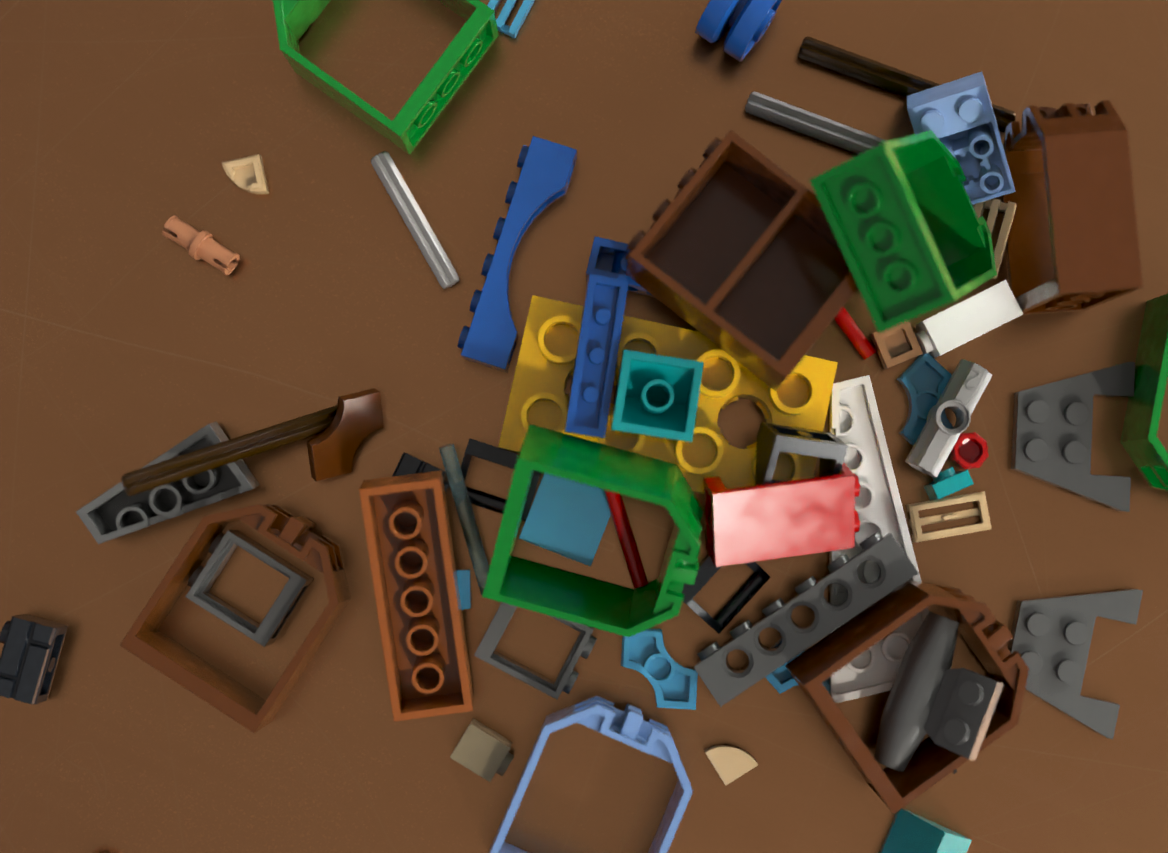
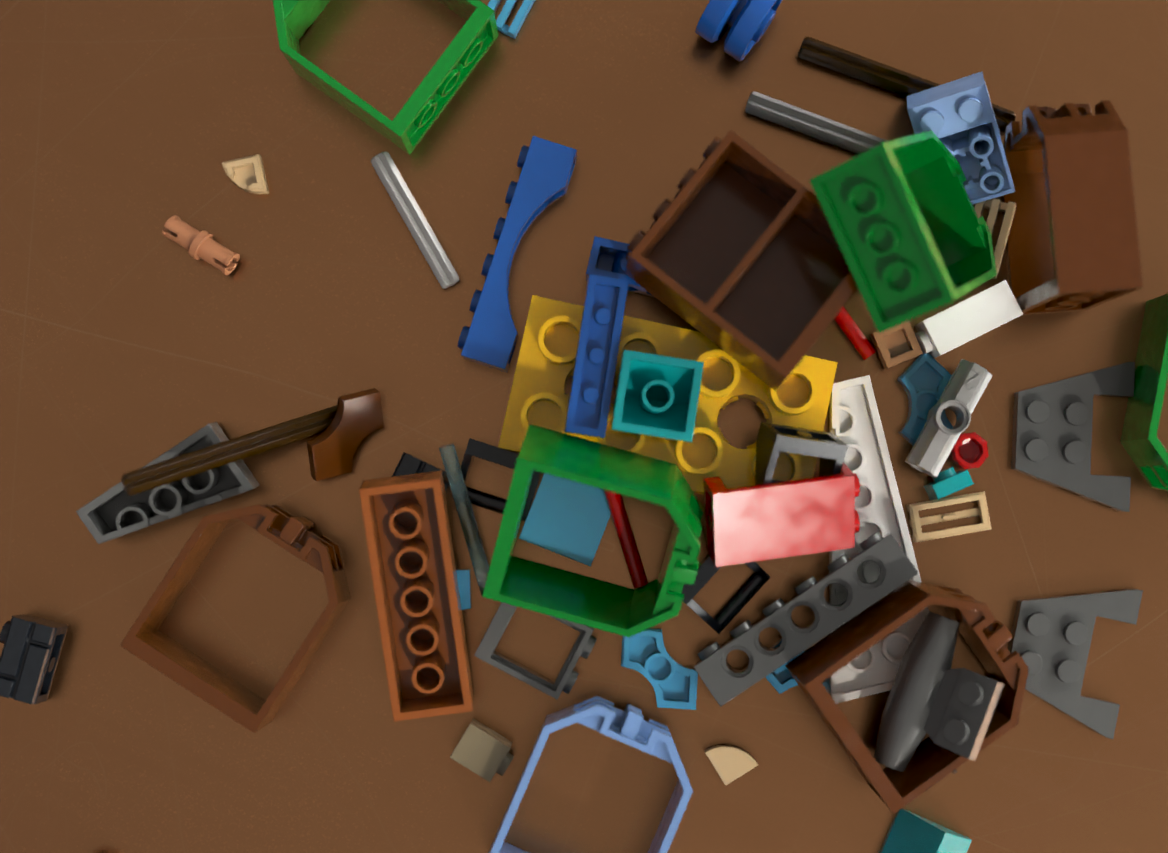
dark grey window [185,530,314,647] -> none

